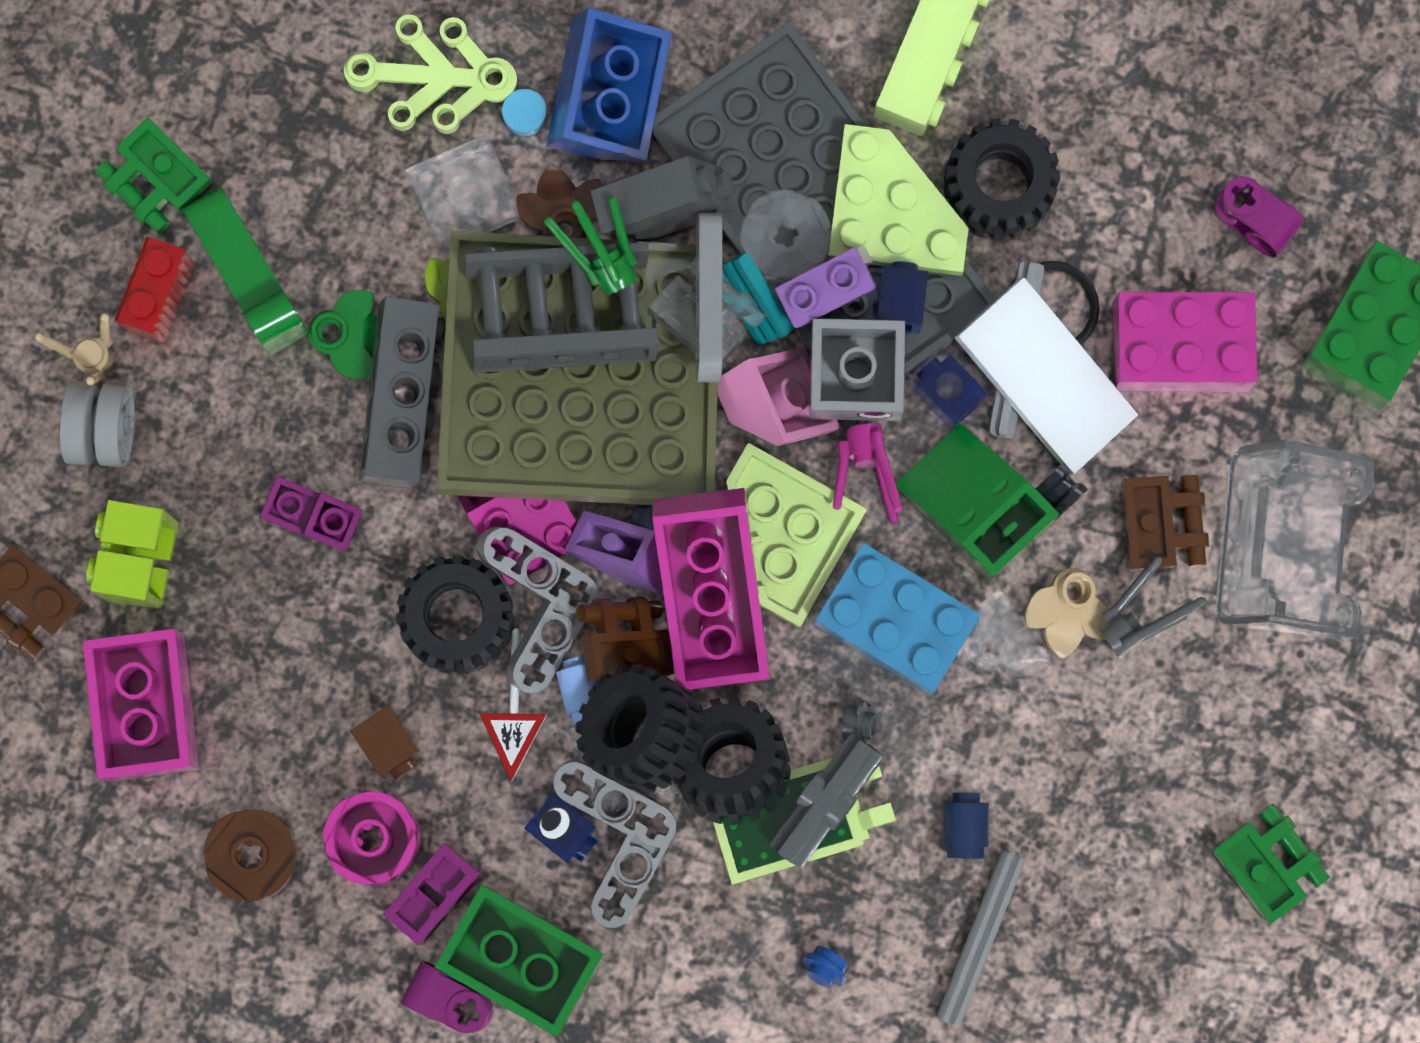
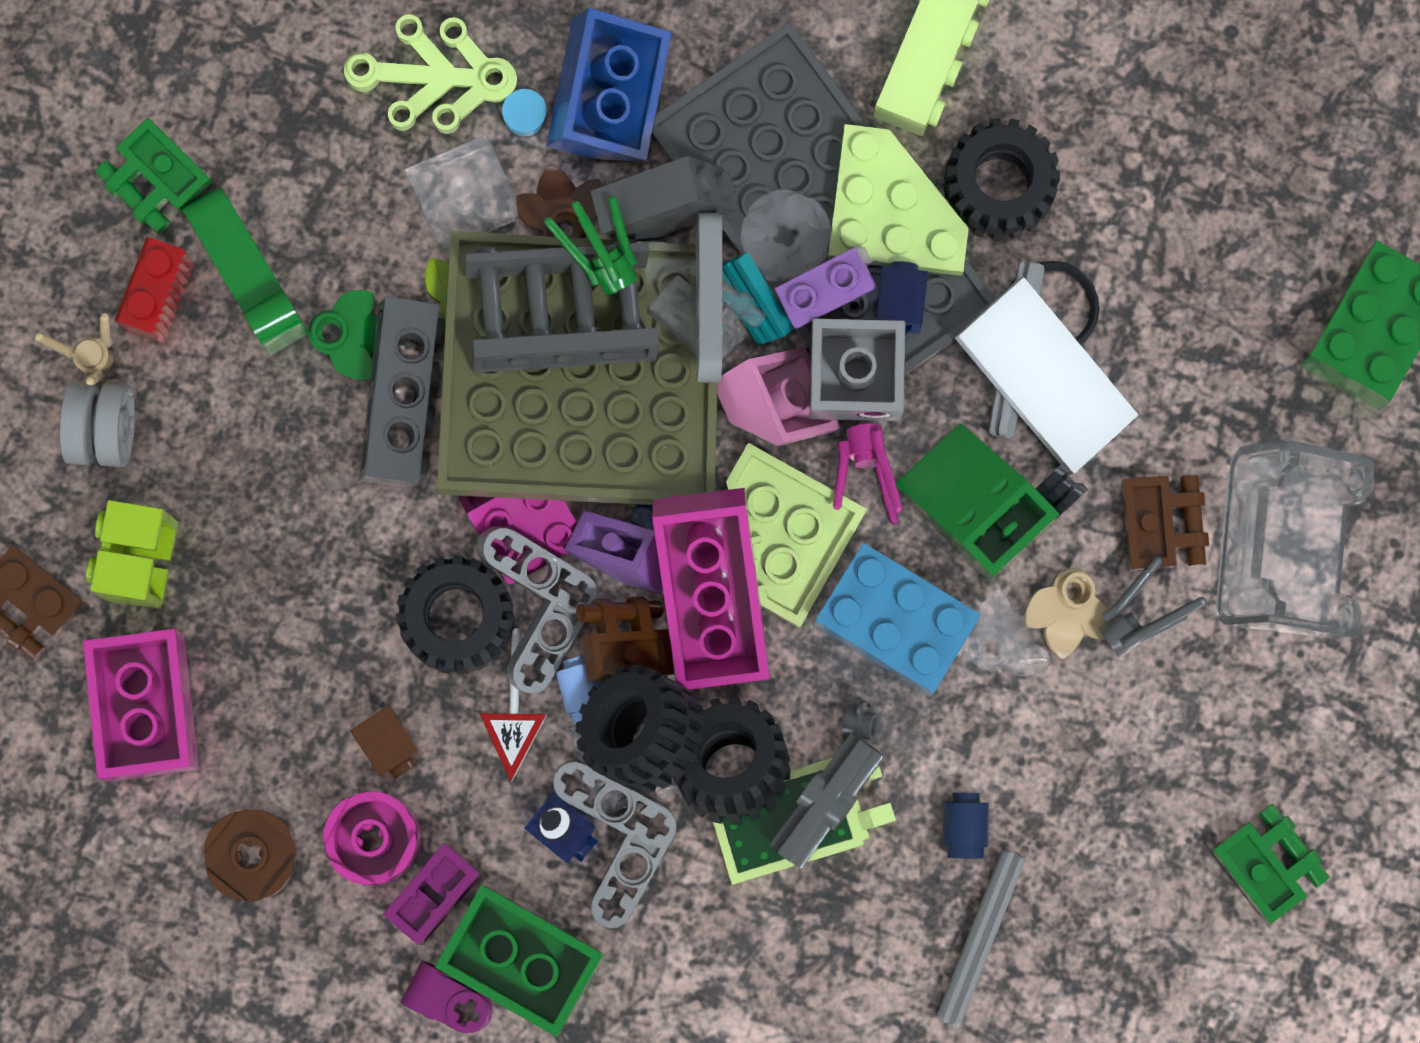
magenta slope [259,476,363,552] -> none
blue plate [803,946,848,988] -> none
clear blue brick [915,354,988,431] -> none
dark pink brick [1112,292,1257,392] -> none
magenta piece [1214,176,1304,258] -> none

